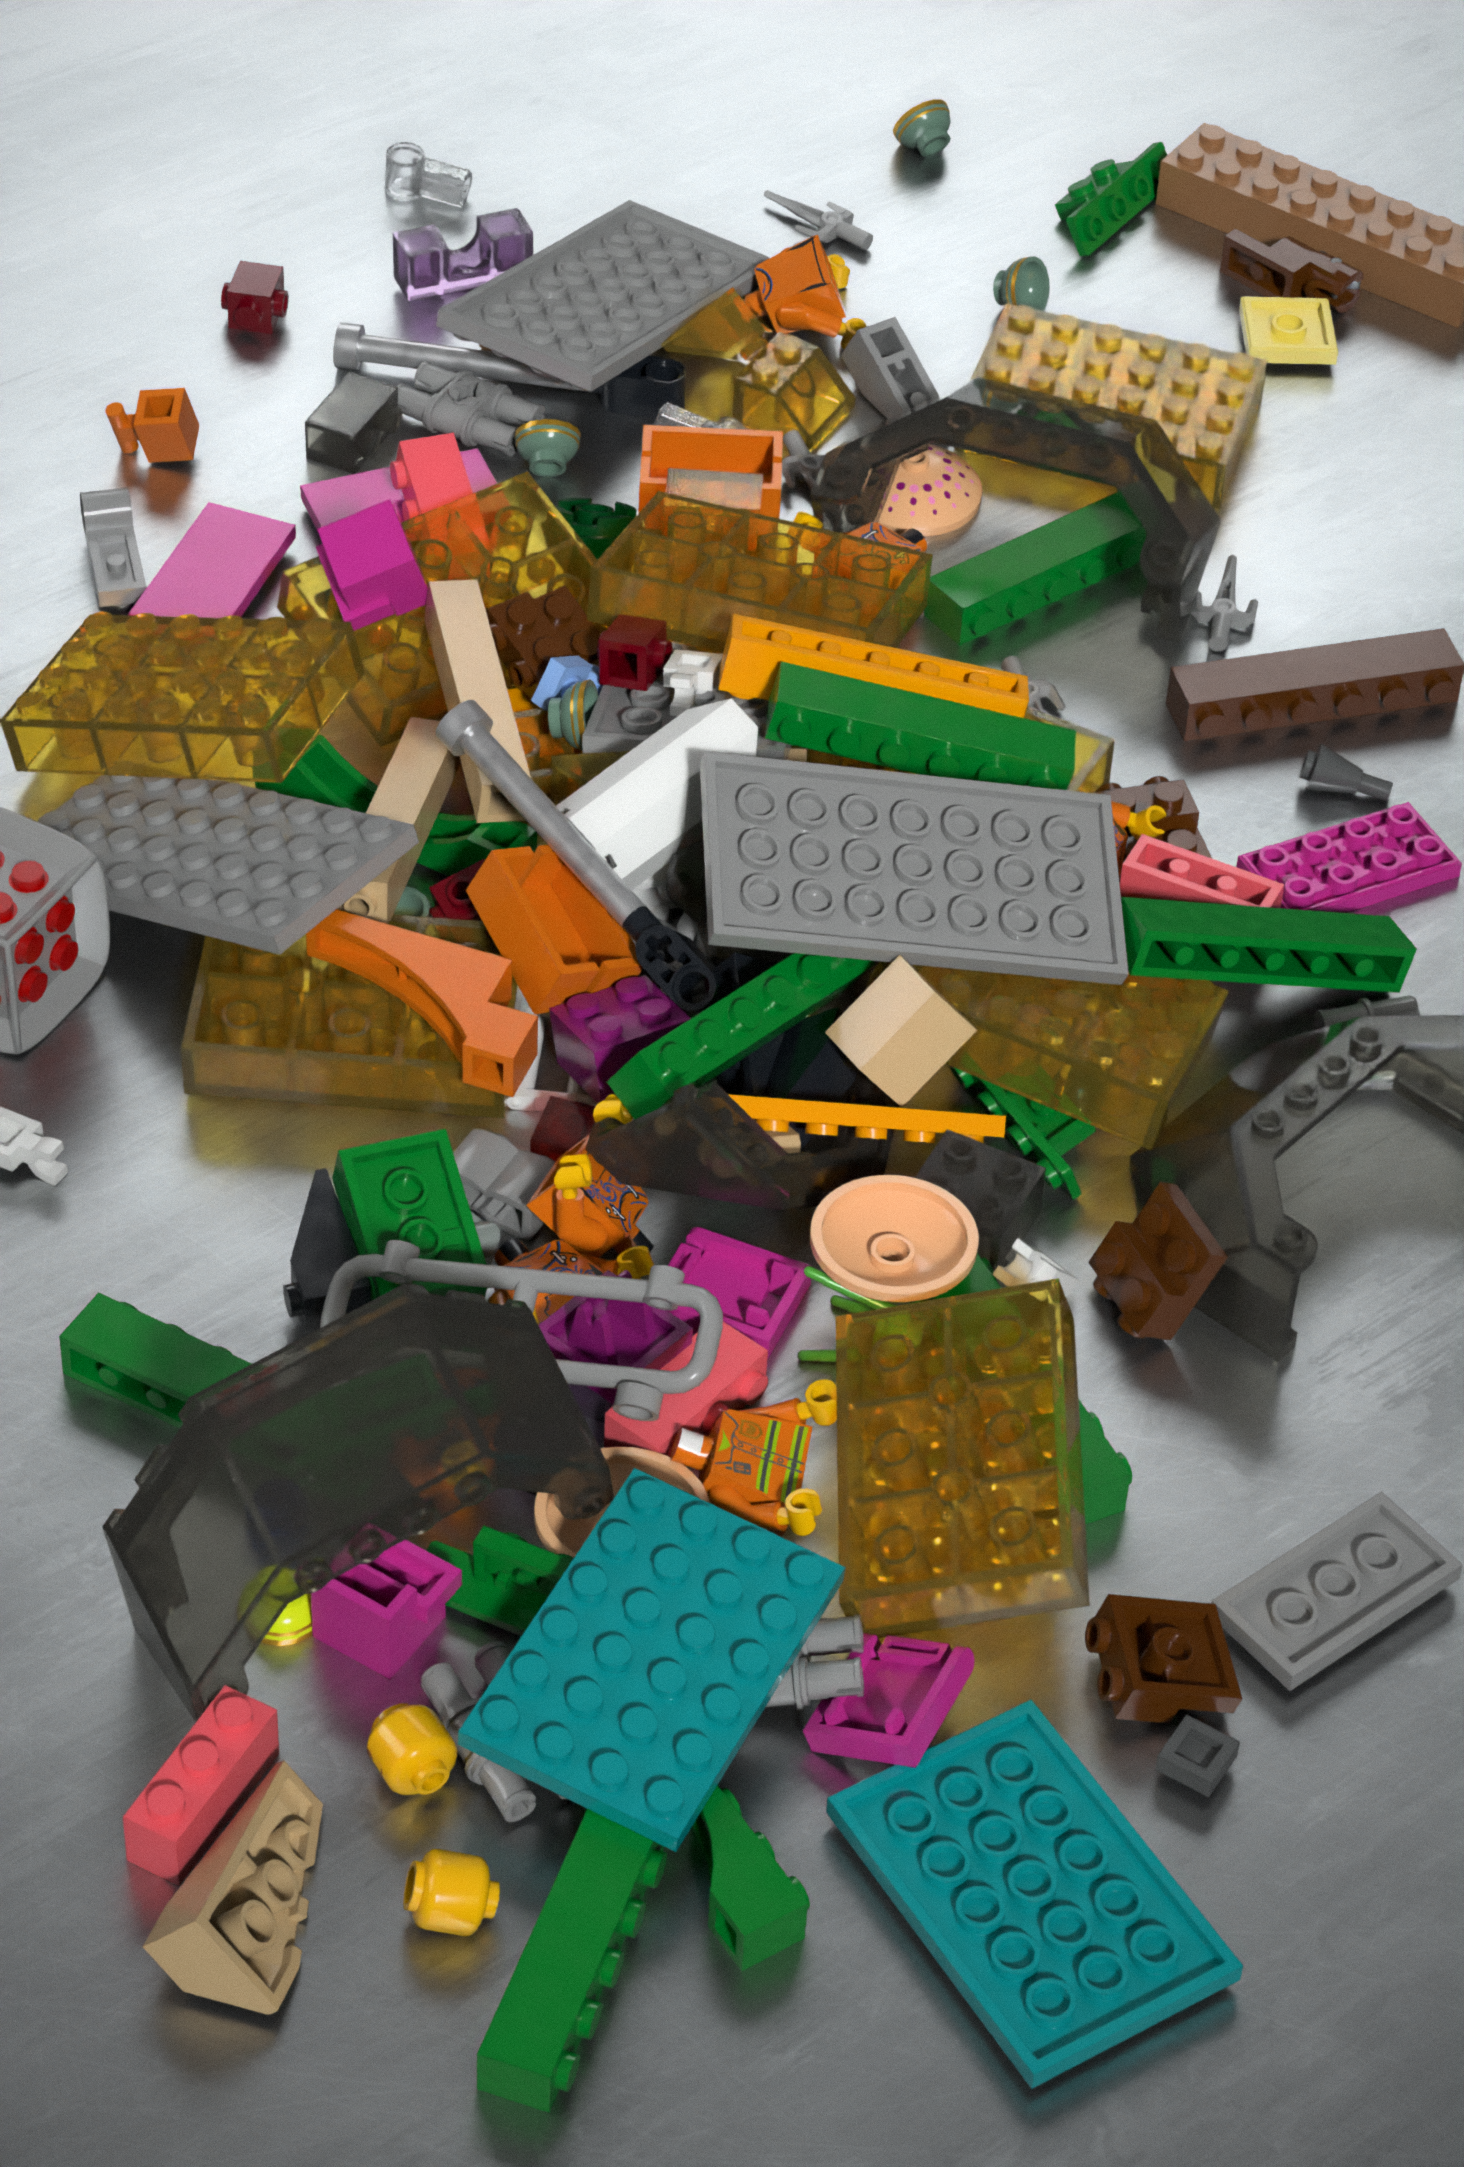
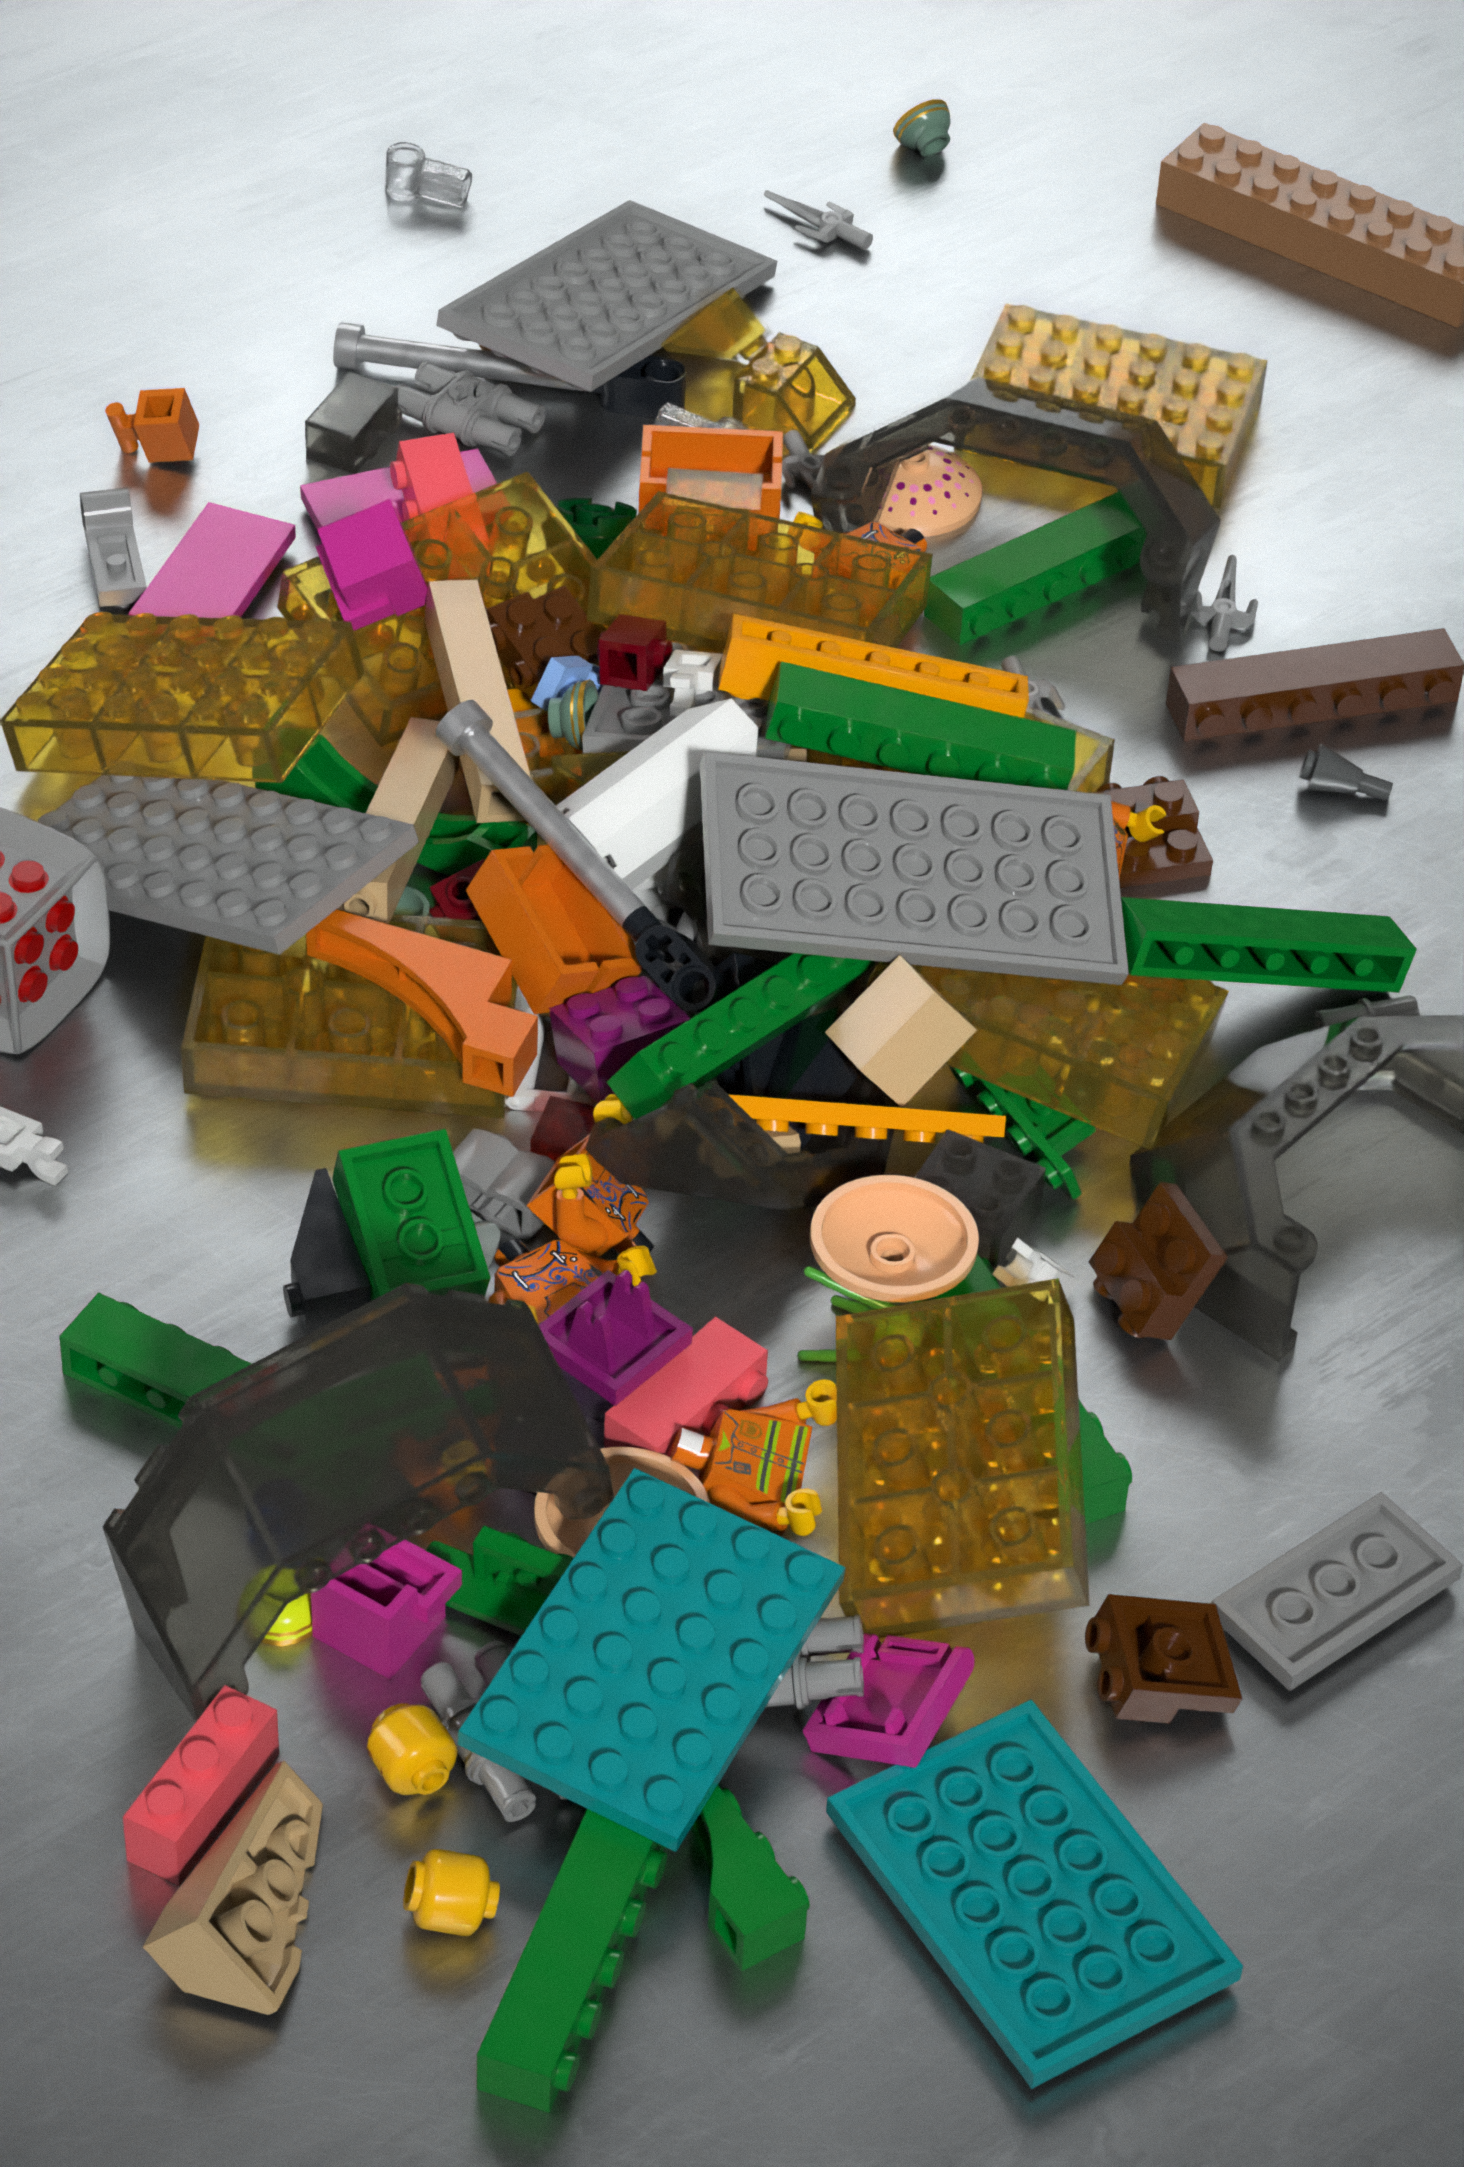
dark red brick [221,260,289,334] -> none
light grey bar [320,1240,723,1421] -> none
clear purple arch [393,208,534,302] -> none
sand green piece [514,419,581,477] -> none
dark pink container [667,1227,812,1360] -> none
orange torso [736,234,867,349] -> none
light grey slope [841,317,959,445] -> none
sand green piece [993,256,1050,321] -> none
green bracket [1055,142,1167,257] -> none
coral brick [1120,834,1285,908] -> none
dark grey plate [1155,1714,1240,1798] -> none
reddish brown plate [1220,229,1364,313] -> none
dark pink tile [1236,802,1462,913] -> none
light yellow plate [1239,297,1338,365] -> none

